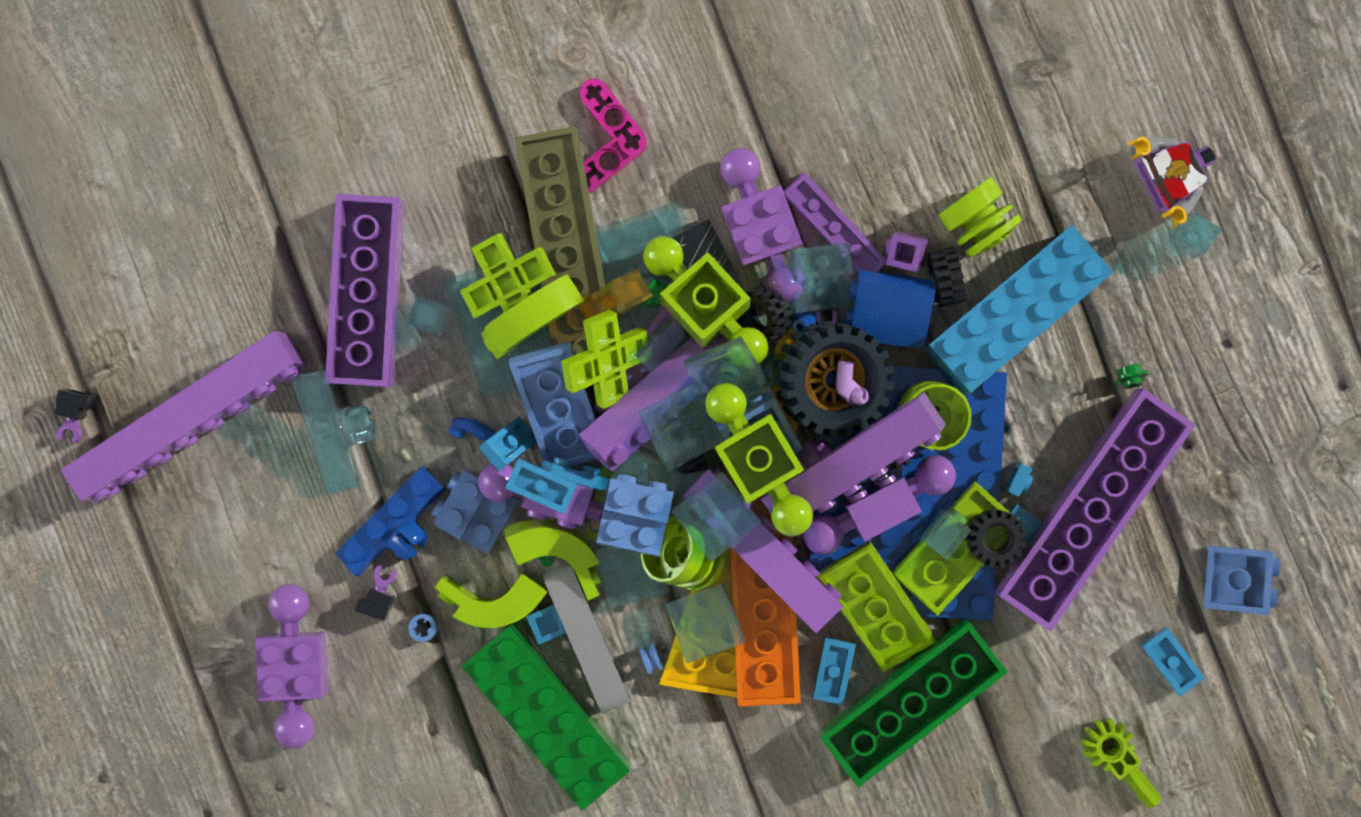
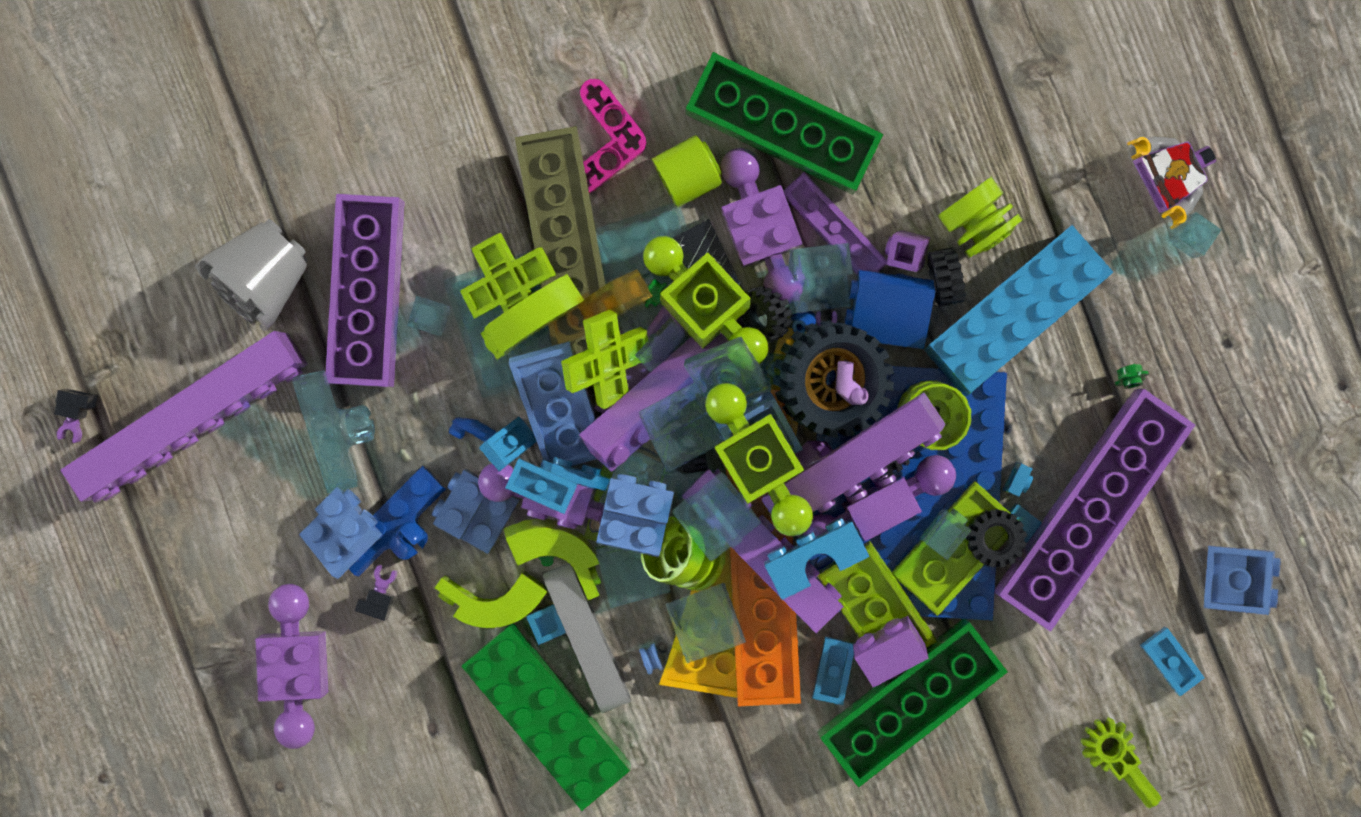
medium blue bush [408,613,438,642] -> none
none -> light grey cone [195,219,307,331]
none -> medium blue plate [299,487,382,579]
none -> lime piece [651,135,722,208]
none -> green brick [685,52,884,195]
none -> dark azure arch [764,518,870,600]
none -> medium lavender brick [853,615,929,688]

